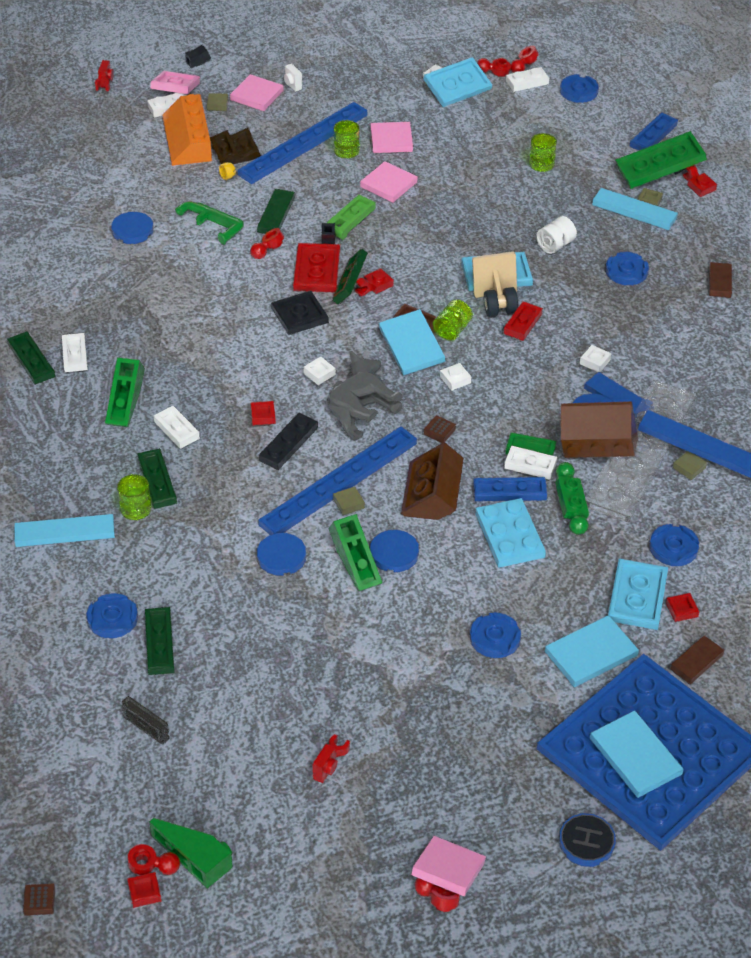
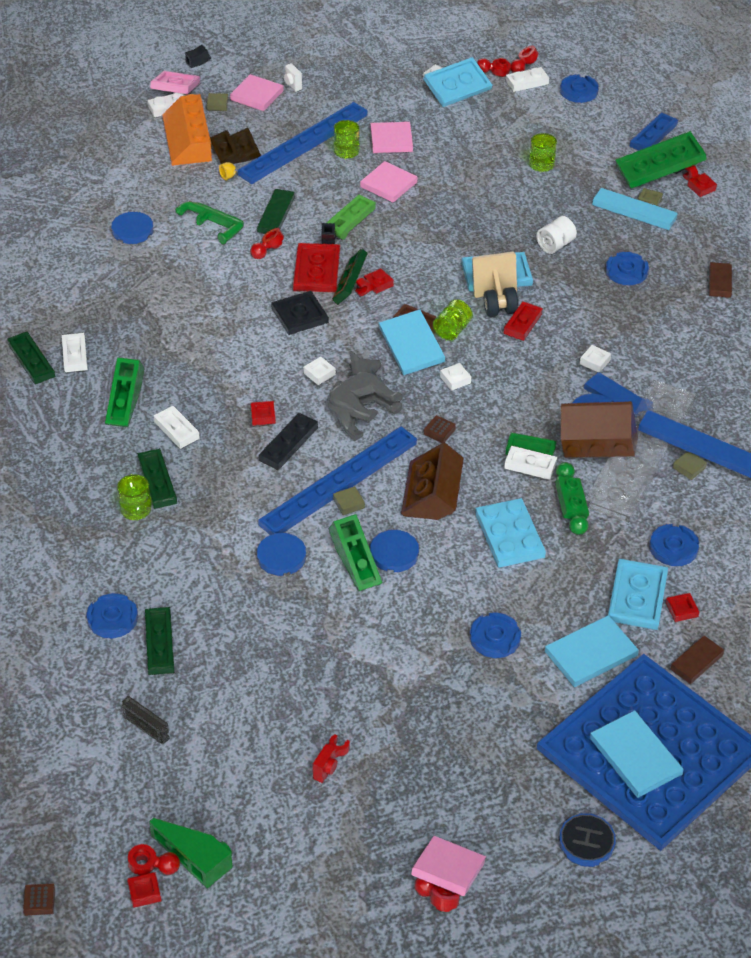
medium azure tile [15,514,115,547] -> none
red plate [95,60,114,91] -> none
blue tile [473,477,547,501] -> none

